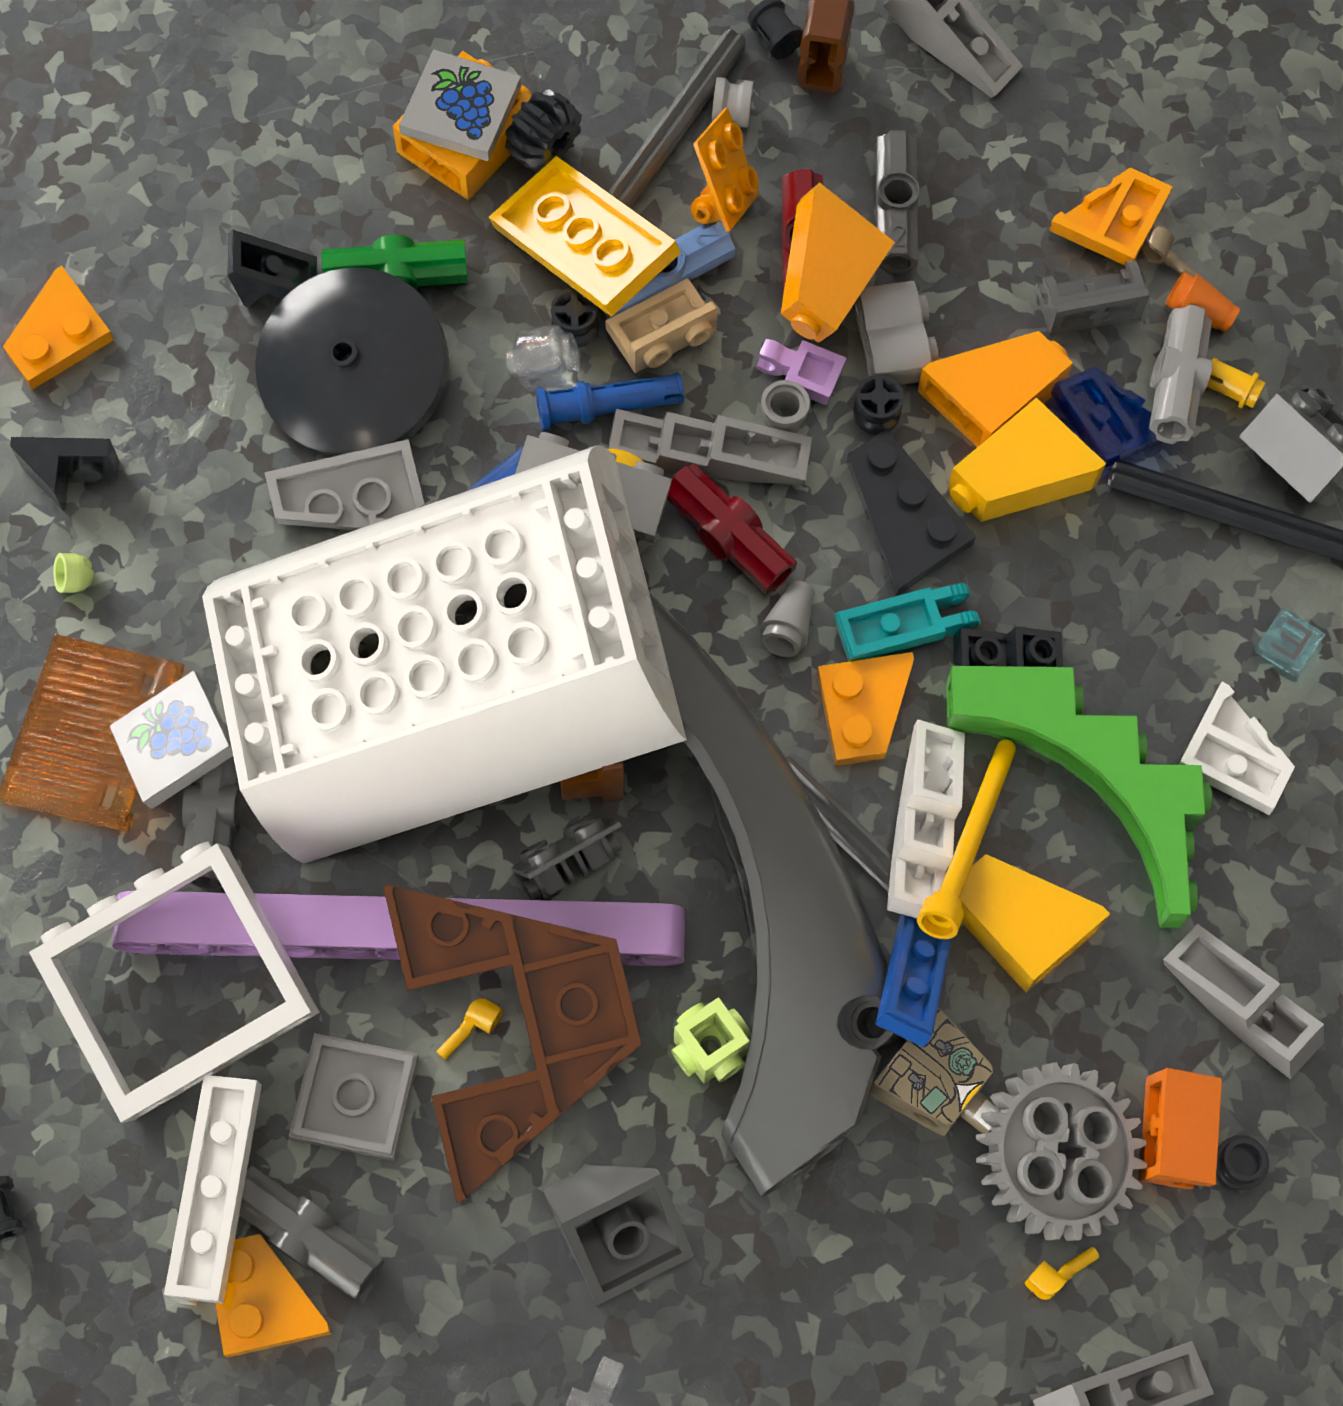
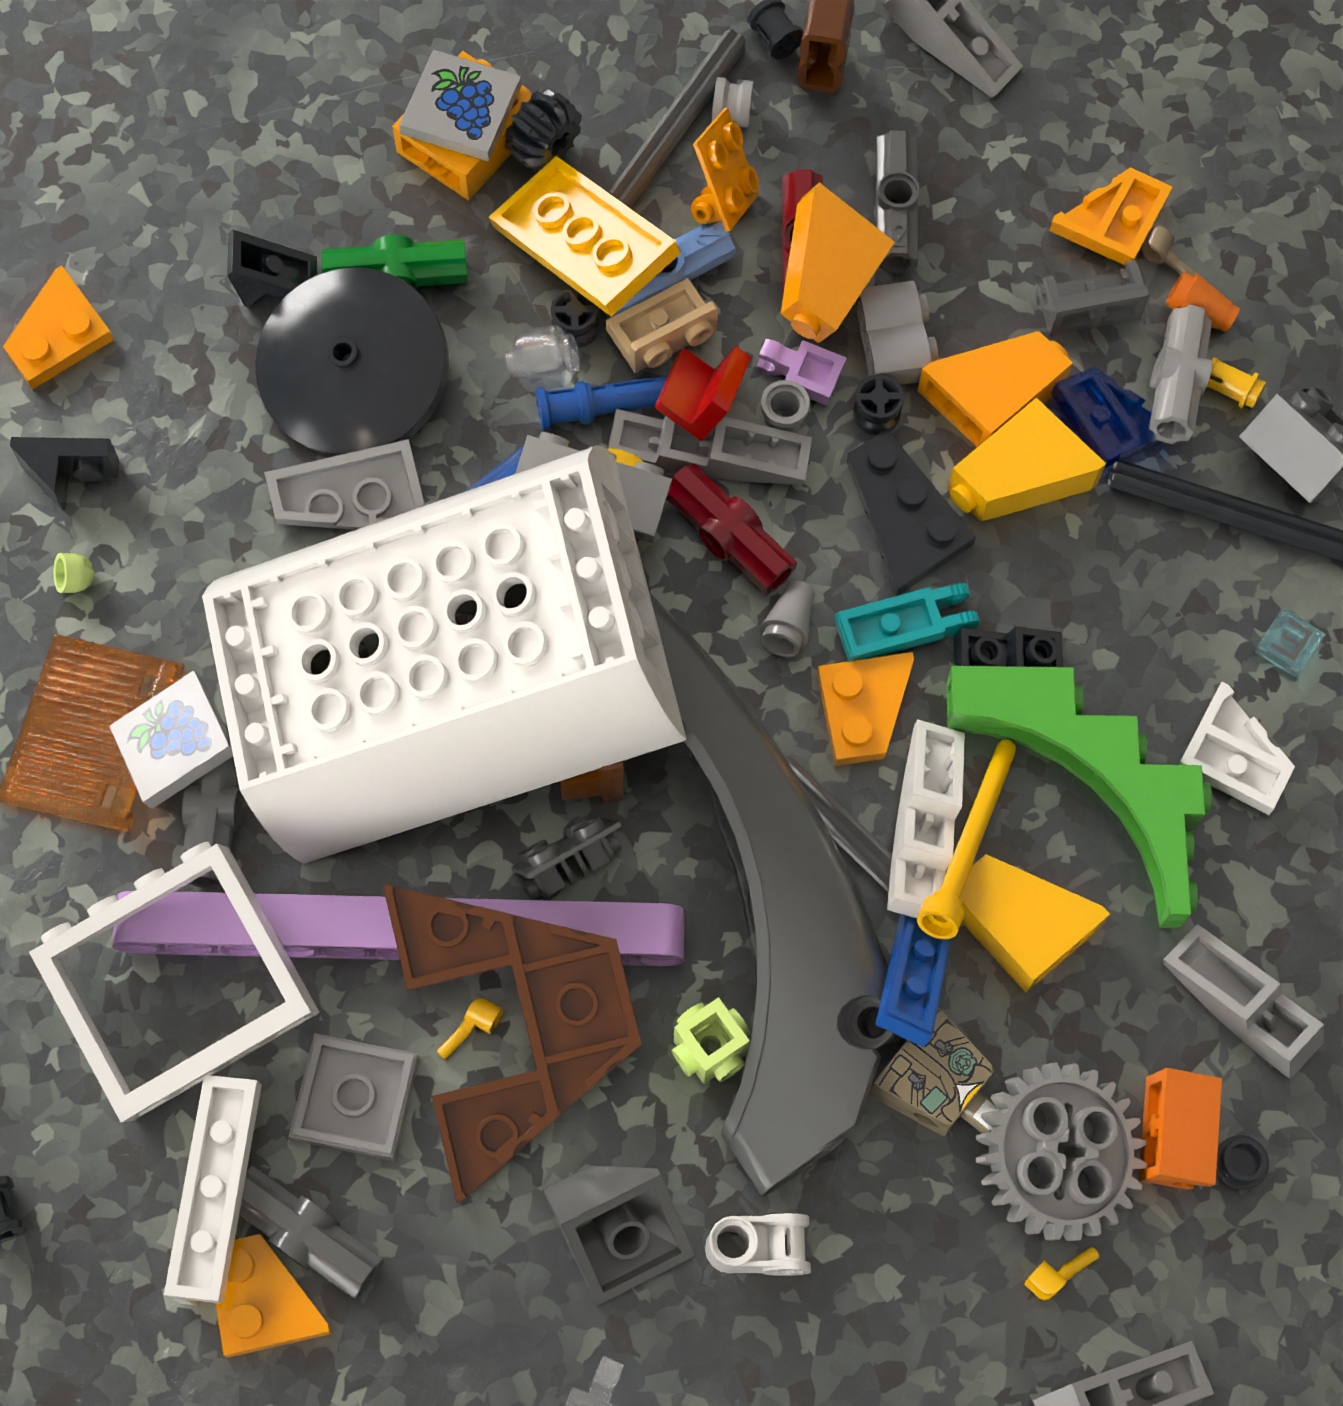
none -> red panel [655,346,751,441]
none -> white piece [705,1213,811,1276]

